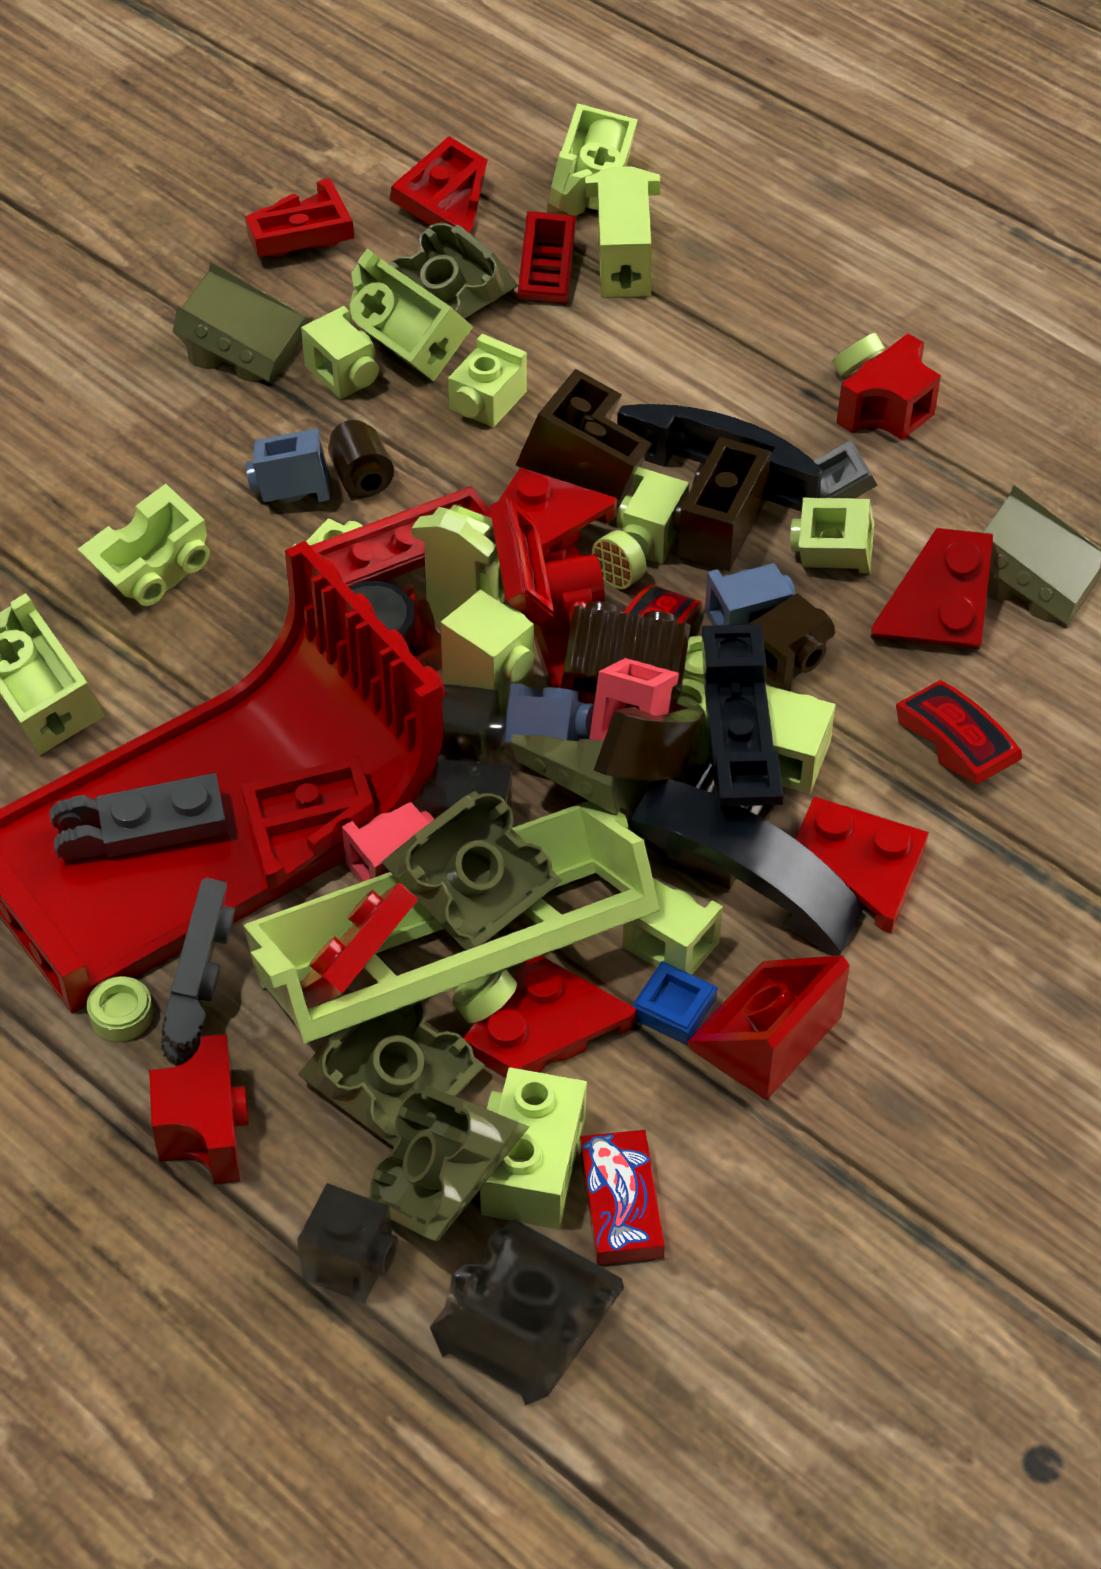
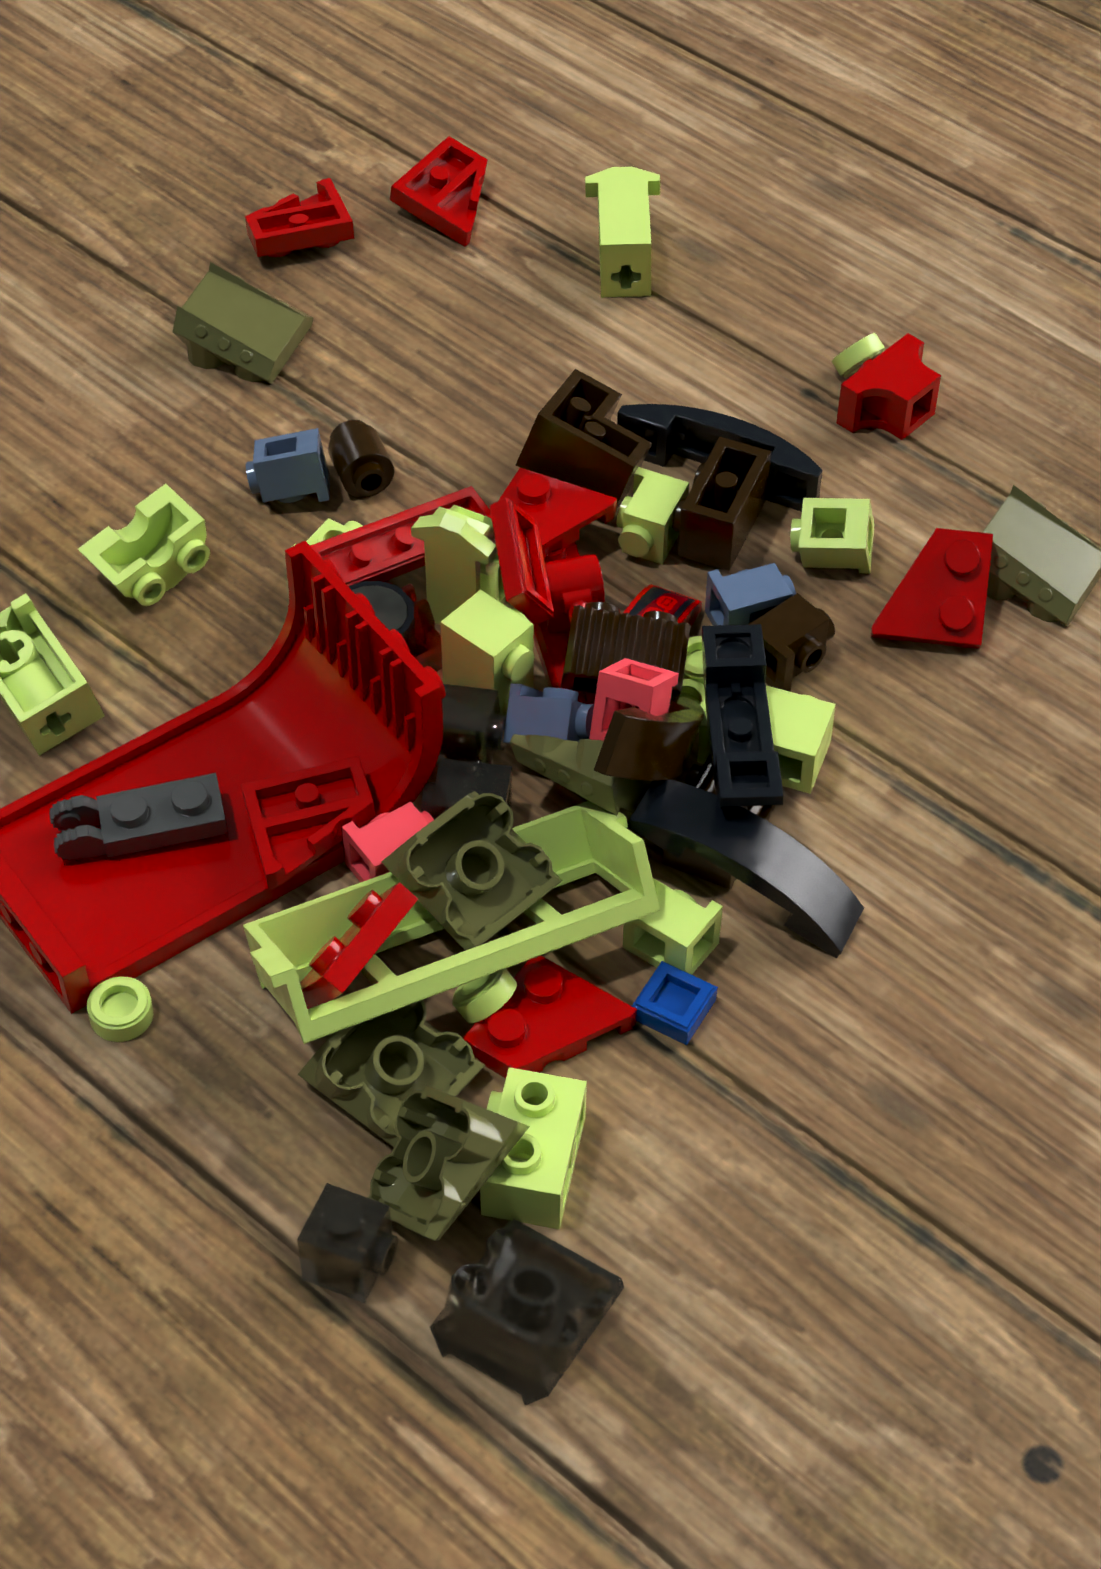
red brick [149,1034,249,1184] -> none
dark grey hinge [161,878,235,1065] -> none
yellowish green brick [301,306,379,400] -> none
yellowish green piece [349,249,473,382] -> none
olive slope [389,223,518,319] -> none
yellowish green brick [448,334,527,428] -> none
red slope [517,211,576,304] -> none
yellowish green piece [546,103,638,216] -> none
tile [580,1129,665,1265] -> none
yellowish green tile [592,530,646,589] -> none
red slope [687,955,850,1101] -> none
red wing [795,796,929,934] -> none
dark grey tile [814,439,878,499] -> none
slope [896,680,1022,785] -> none

